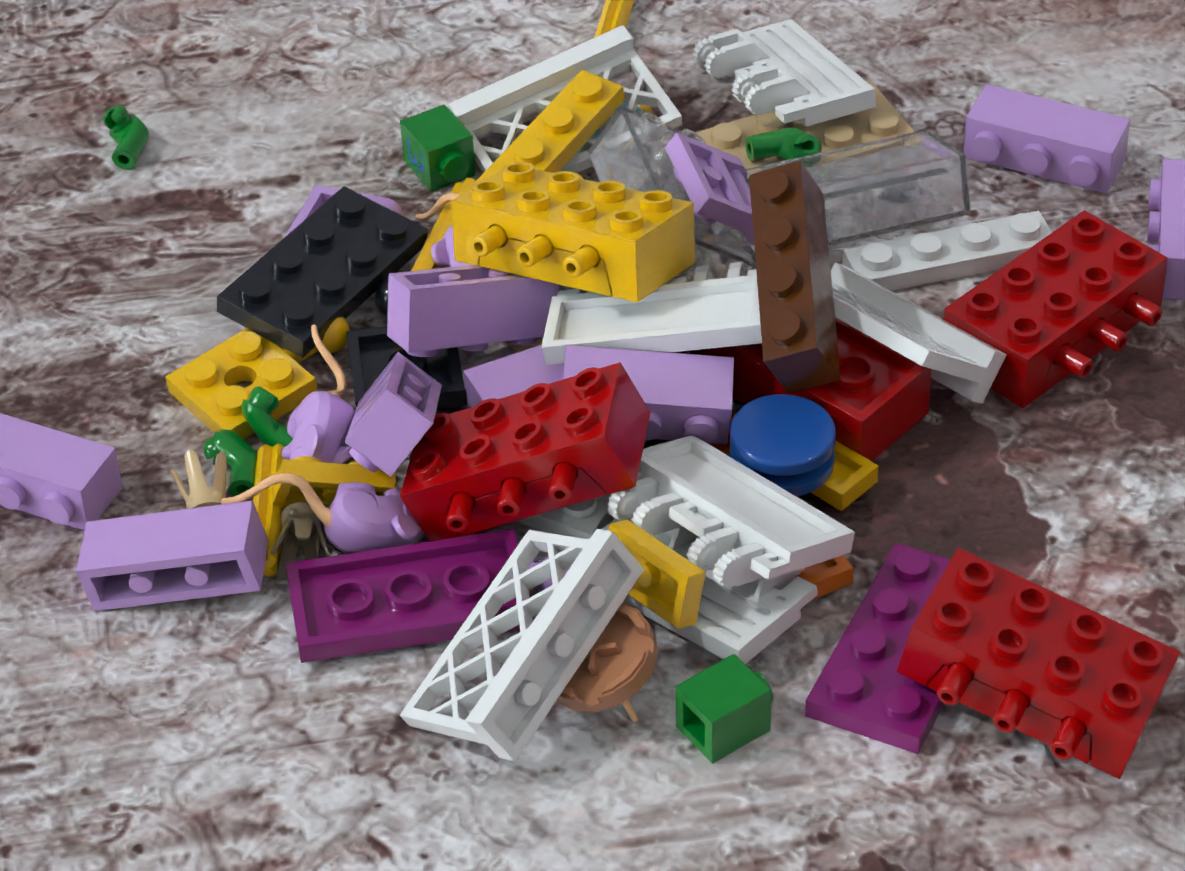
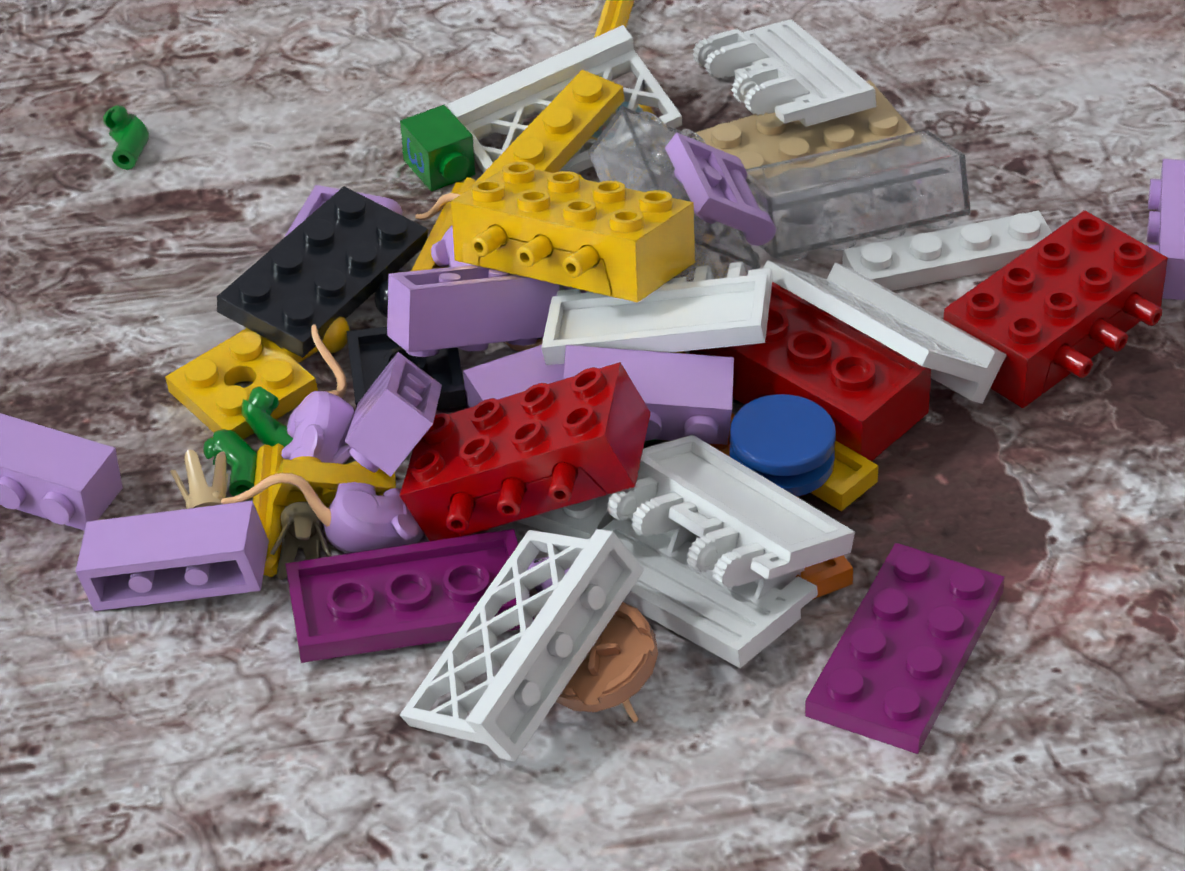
yellow plate [609,519,706,629] -> none
green brick [675,654,773,764] -> none
green arm [745,127,822,167] -> none
reddish brown brick [749,160,841,394] -> none
red piece [897,548,1181,779] -> none
lavender brick [963,84,1130,194] -> none

